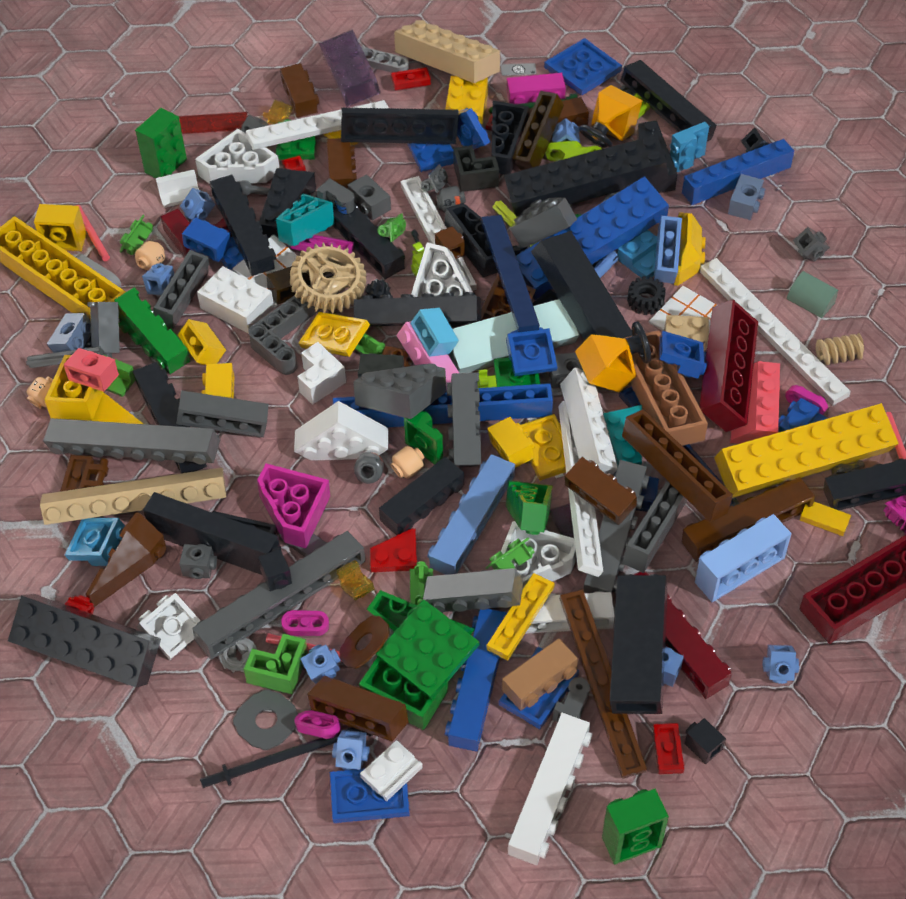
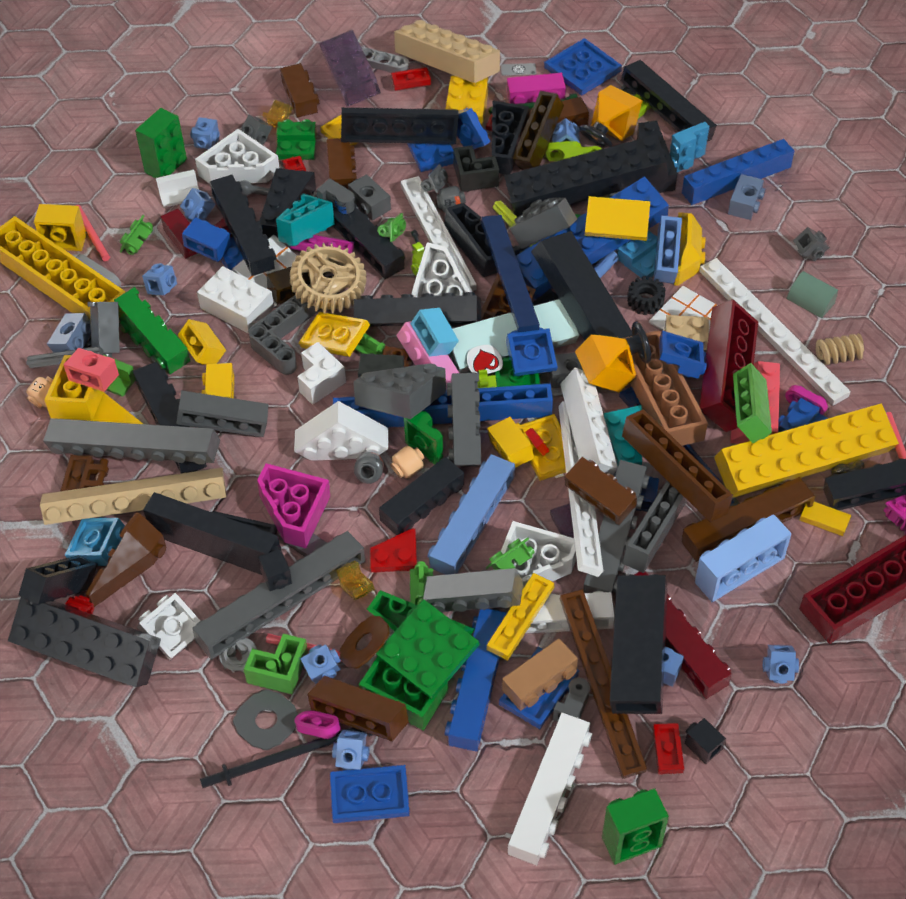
light nougat head [135,241,165,271] -> none
dark grey brick [154,250,209,330] -> none
clear red tile [179,112,248,134] -> none
dark grey brick [179,544,217,579] -> none
white plate [245,100,389,150] -> none
dark pink plate [281,610,329,636] -> none
white plate [360,740,423,802] -> none
black gear [365,279,391,299] -> none
reddish brown brick [435,226,464,259] -> none
green wedge [505,480,553,535] -> none
black brick [741,127,772,153] -> none
none -> black brick [18,555,98,606]
none -> medium blue brick [190,117,220,149]
none -> sticker [467,345,503,374]
none -> red tile [525,428,550,456]
none -> yellow tile [585,196,650,241]
none -> bright green brick [733,363,772,443]

